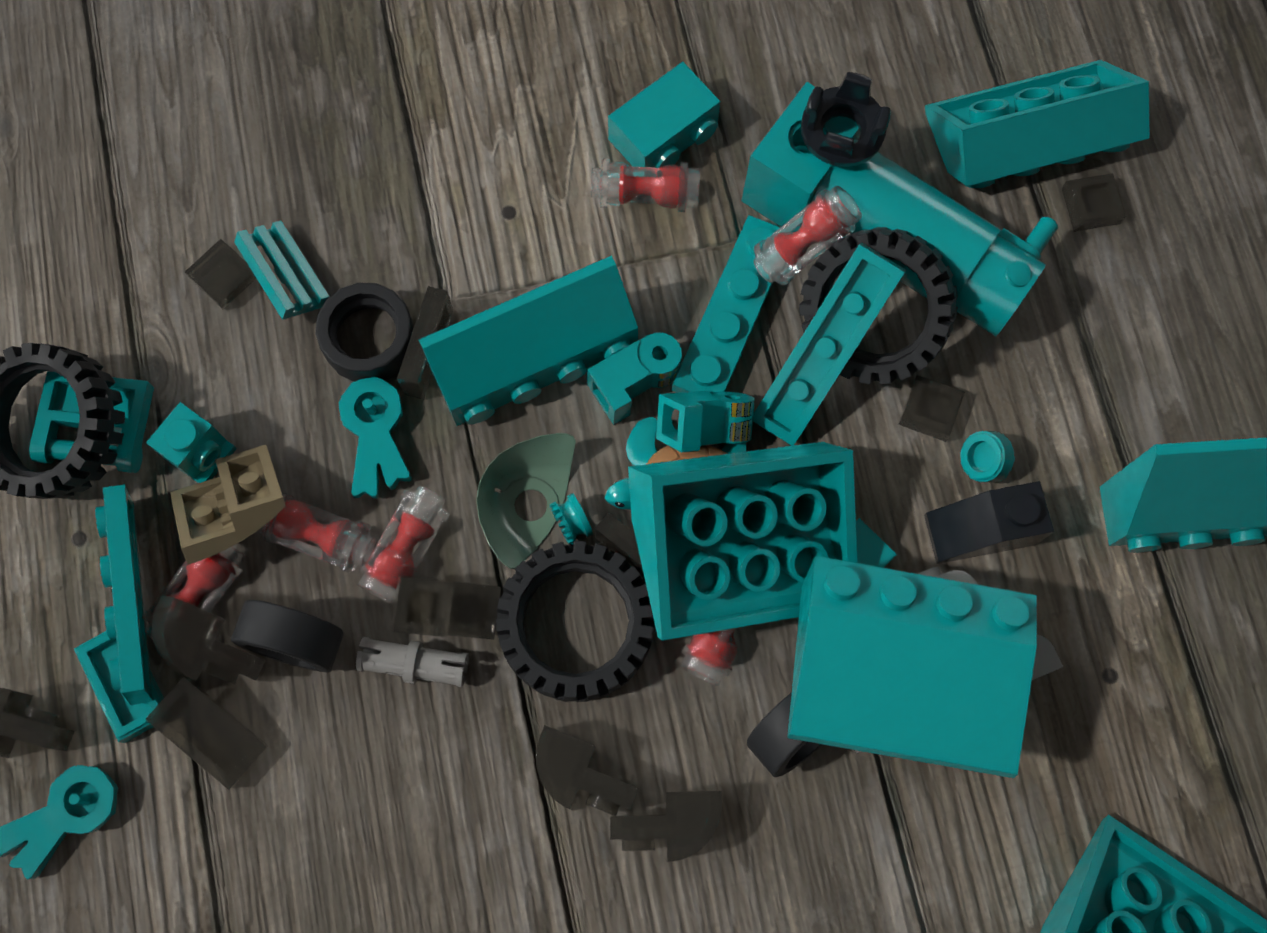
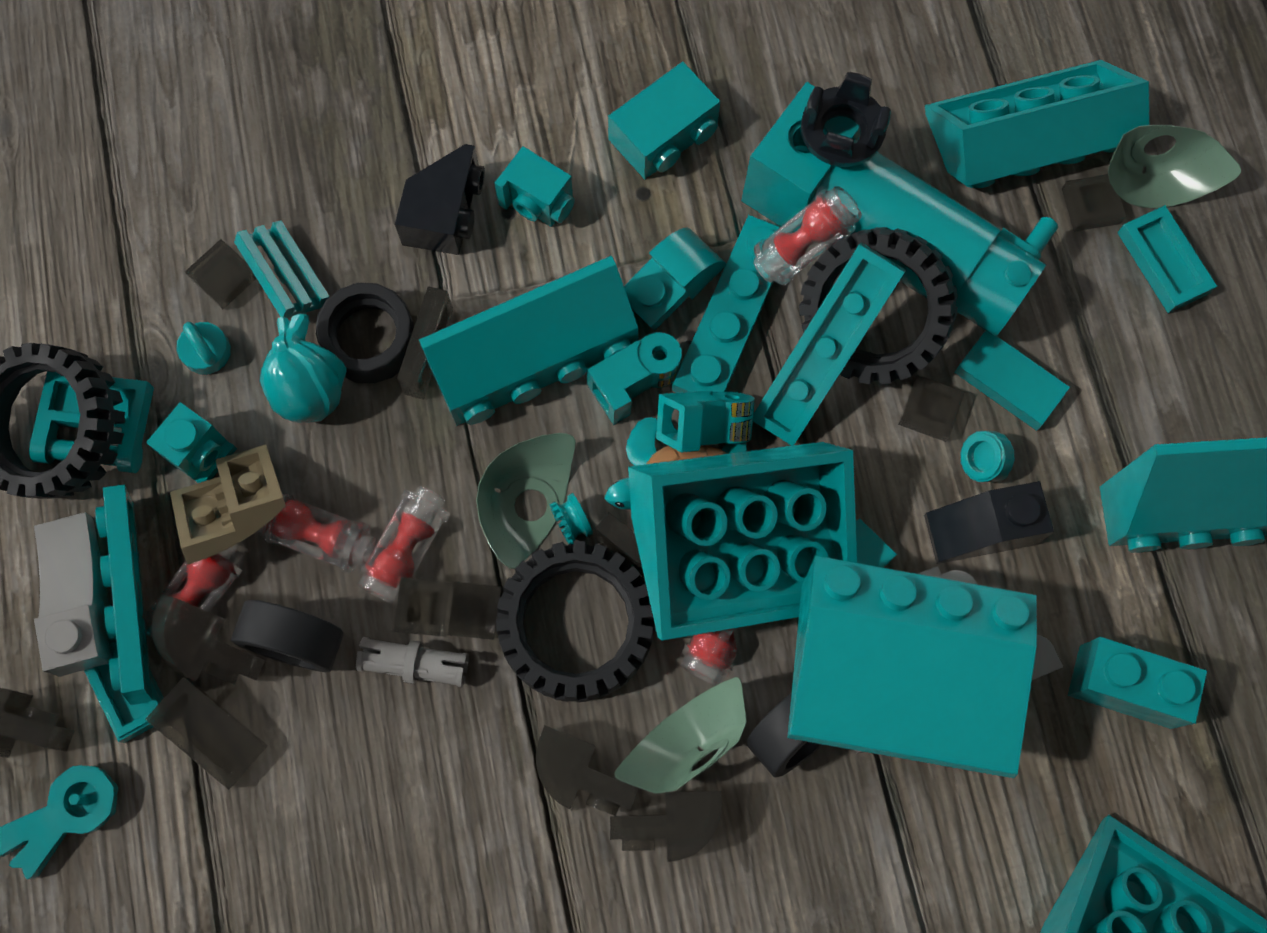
teal piece [339,377,412,499] -> none
clear piece [591,158,700,212] -> none
none -> light grey slope [34,512,112,677]
none -> teal tile [176,322,231,374]
none -> teal hat [260,313,346,423]
none -> black slope [394,144,485,255]
none -> teal brick [494,146,575,227]
none -> sand green piece [615,677,747,794]
none -> teal brick [624,227,726,331]
none -> teal tile [954,330,1070,431]
none -> teal brick [1067,637,1207,729]
none -> sand green piece [1108,125,1241,209]
none -> teal tile [1117,205,1217,313]

